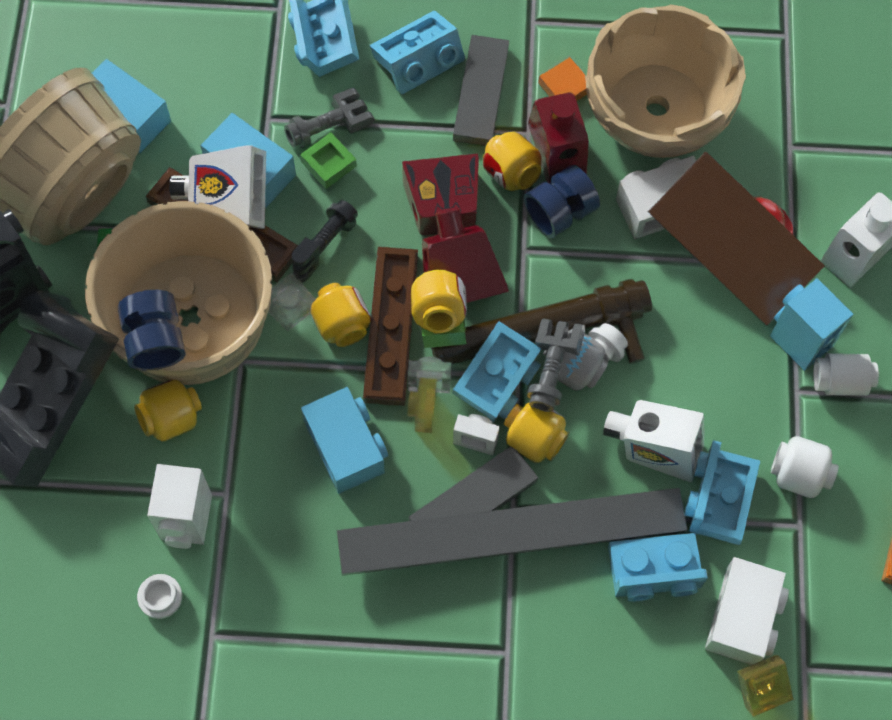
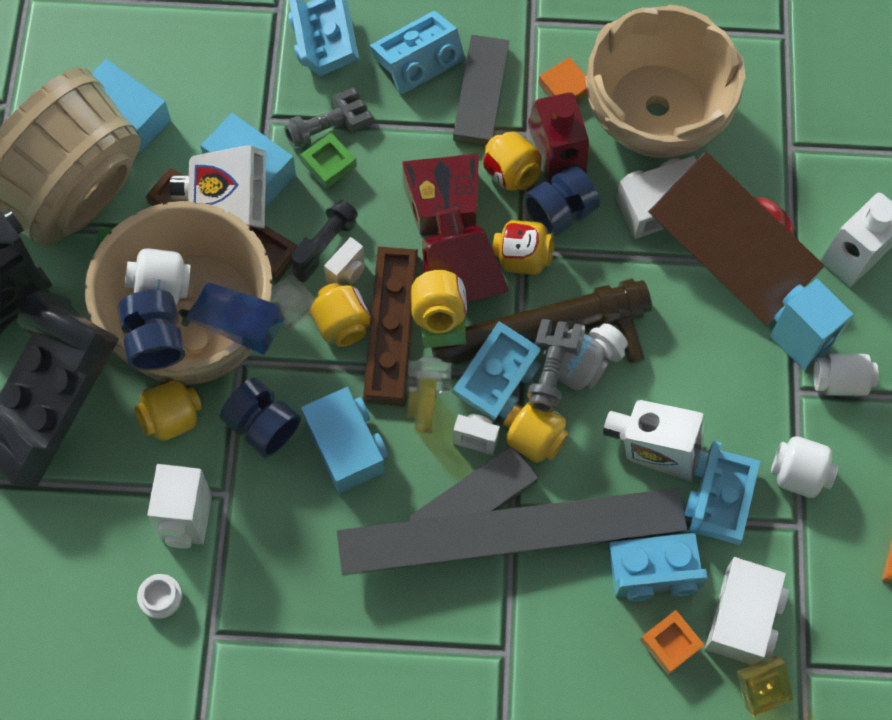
none -> white head [125,248,190,305]
none -> clear blue slope [186,282,285,355]
none -> dark blue wheel [219,378,301,458]
none -> white plate [324,237,365,286]
none -> head [492,220,554,275]
none -> orange plate [640,610,705,675]

